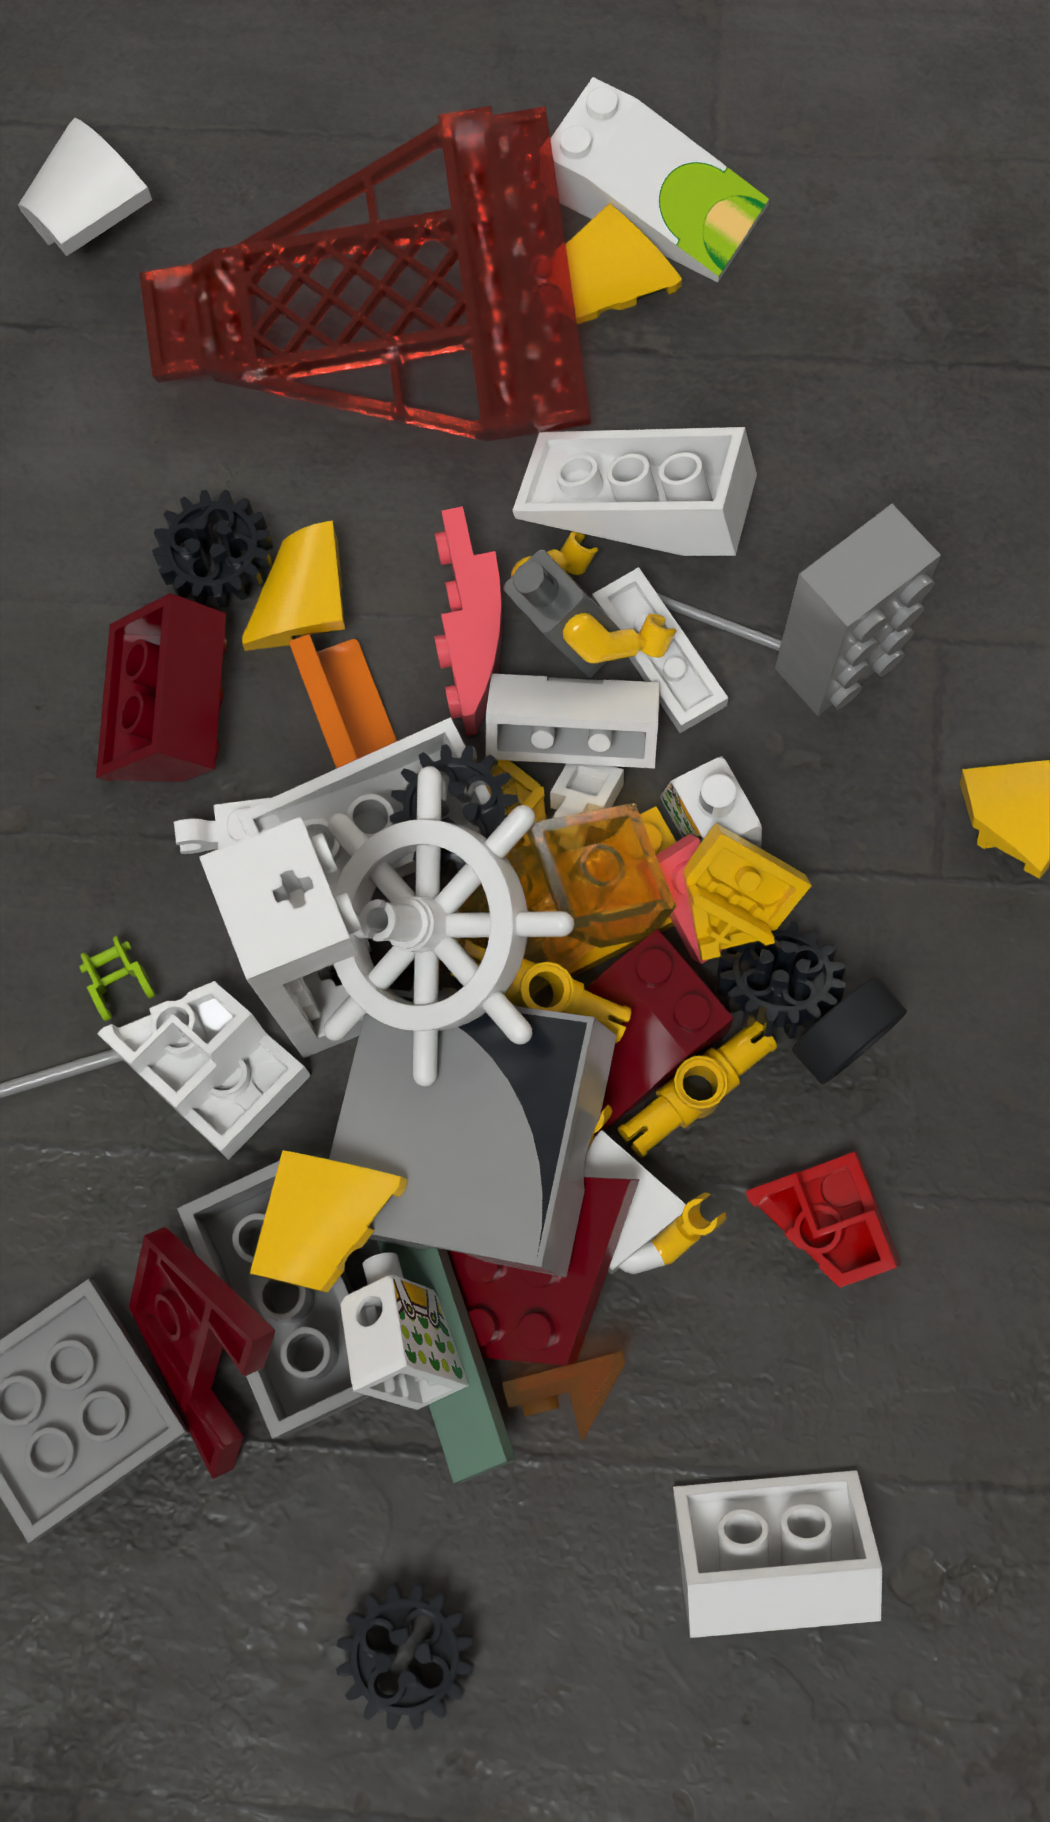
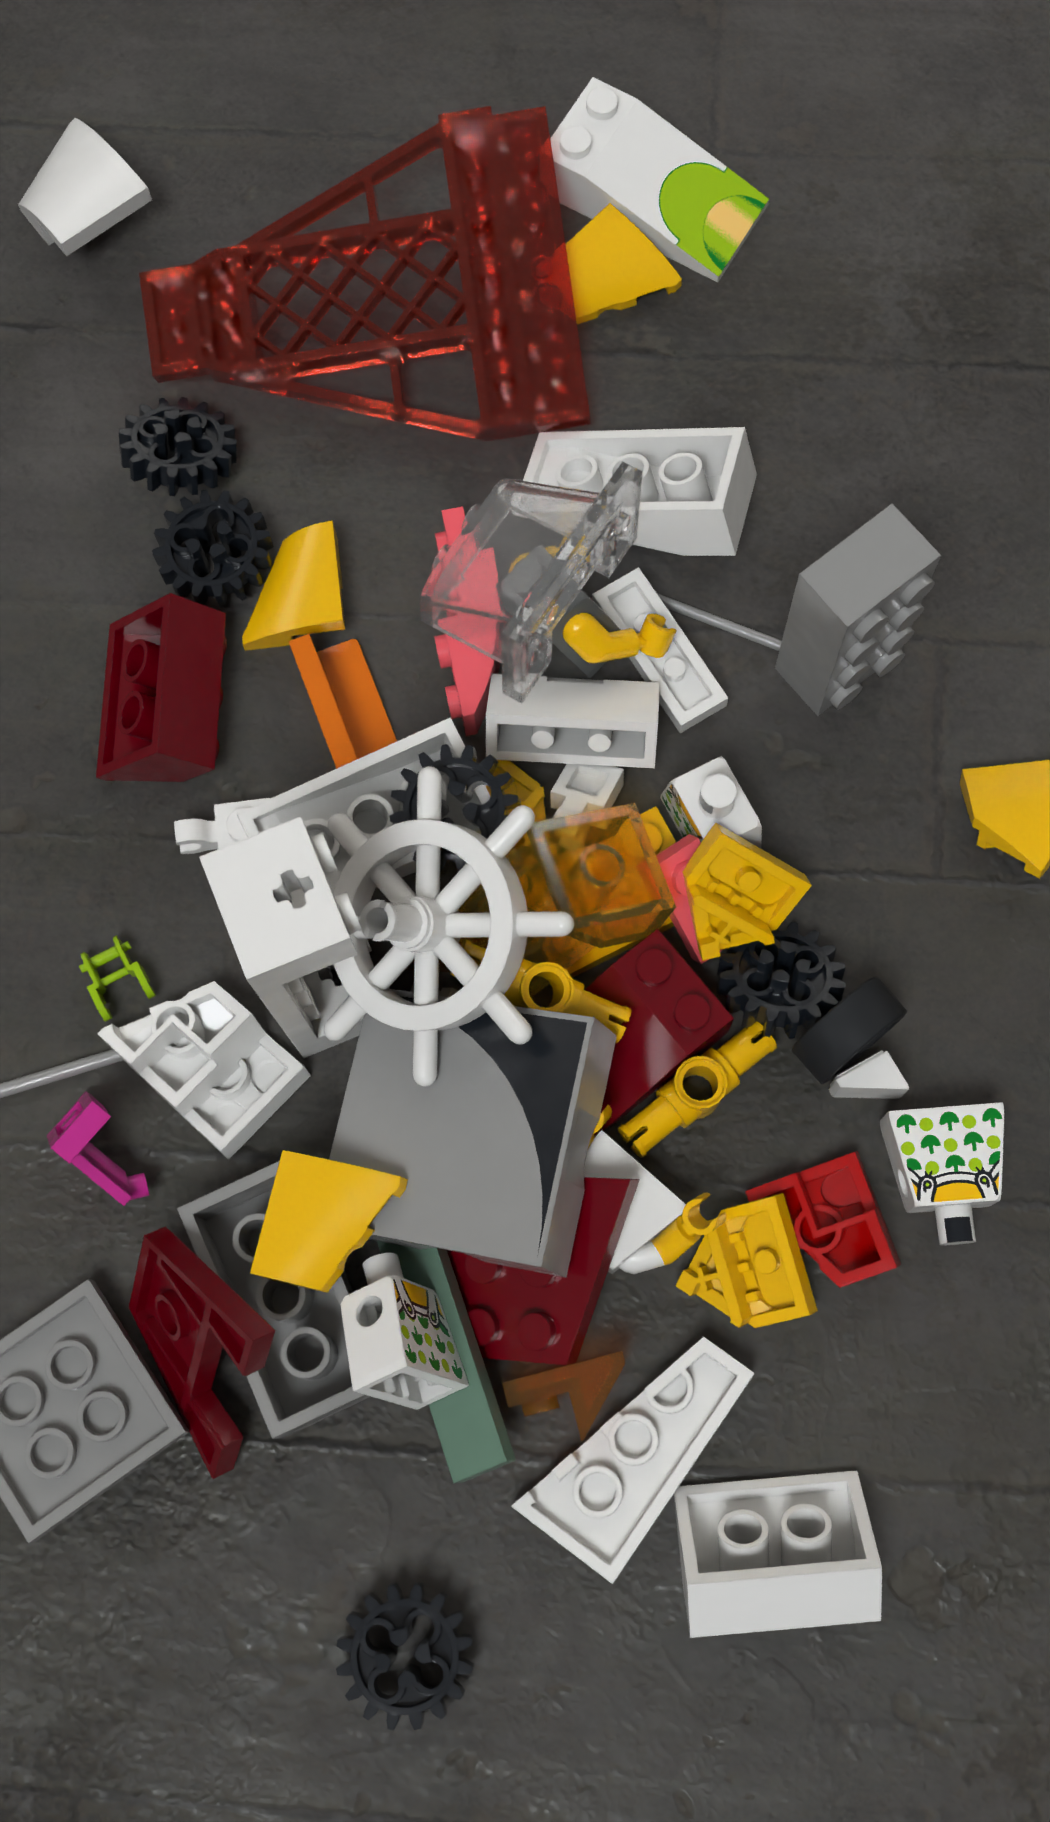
none -> dark pink piece [46,1091,149,1206]
none -> black gear [119,397,237,496]
none -> clear windscreen [420,461,643,703]
none -> white wing [511,1337,755,1584]
none -> yellow slope [675,1193,818,1328]
none -> white slope [828,1050,909,1099]
none -> white torso [880,1102,1004,1245]

